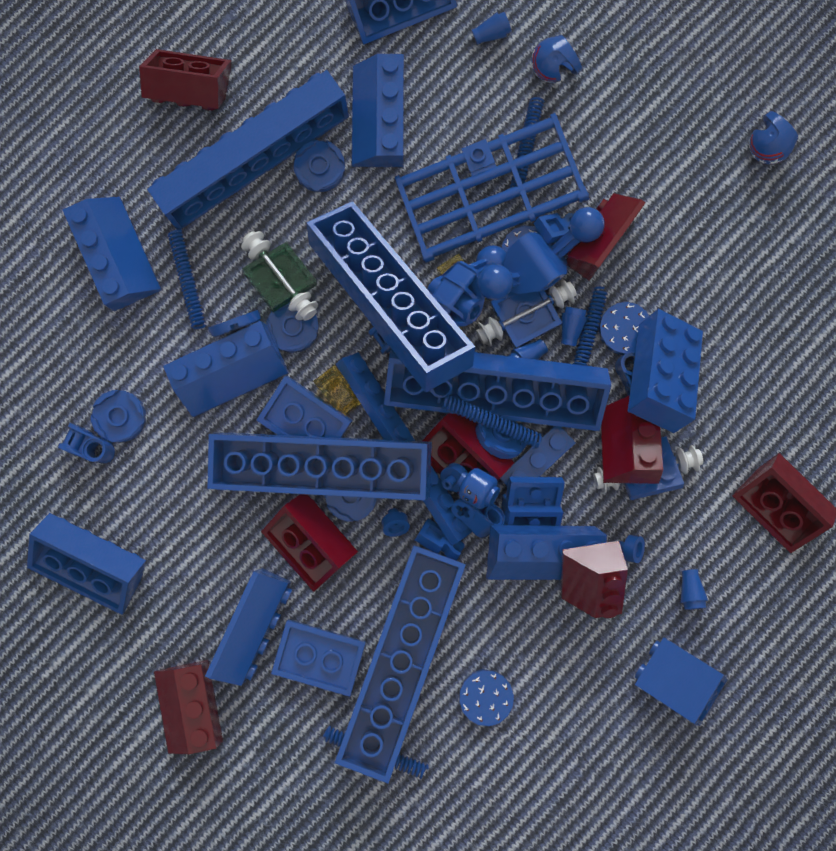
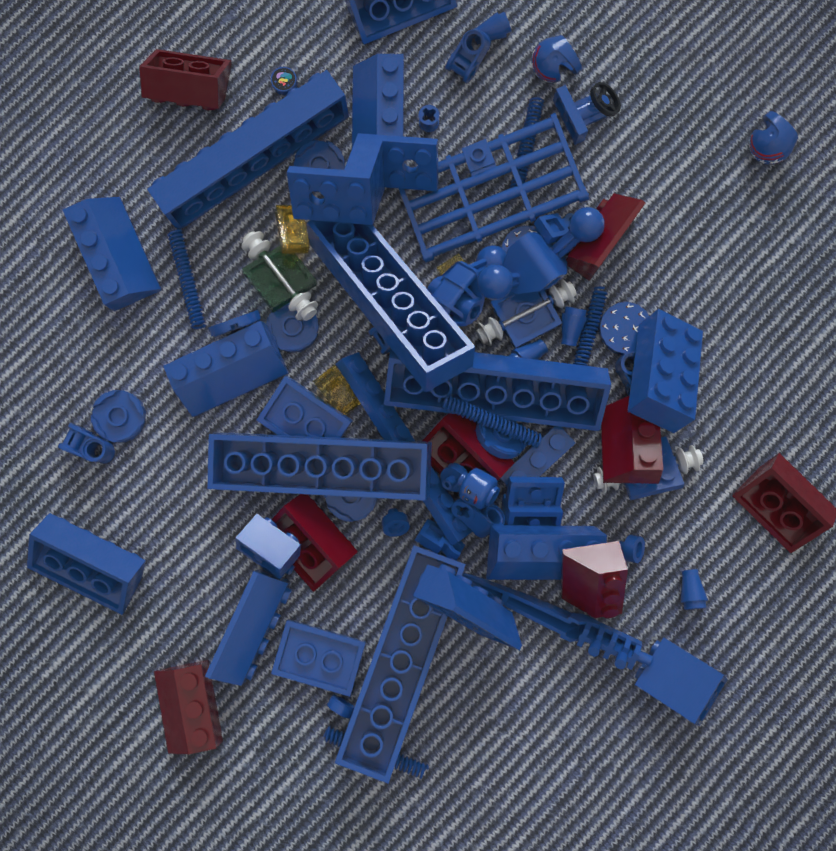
blue tile [459,669,514,726] -> none
none -> brick [235,514,301,580]
none -> tile [271,67,298,95]
none -> clear yellow plate [275,205,310,254]
none -> blue bracket [287,133,439,225]
none -> blue tile [327,695,355,719]
none -> blue slope [413,564,522,651]
none -> blue axle [419,105,440,132]
none -> blue piece [445,30,491,84]
none -> blue piece [462,573,653,670]
none -> blue piece [553,82,621,145]

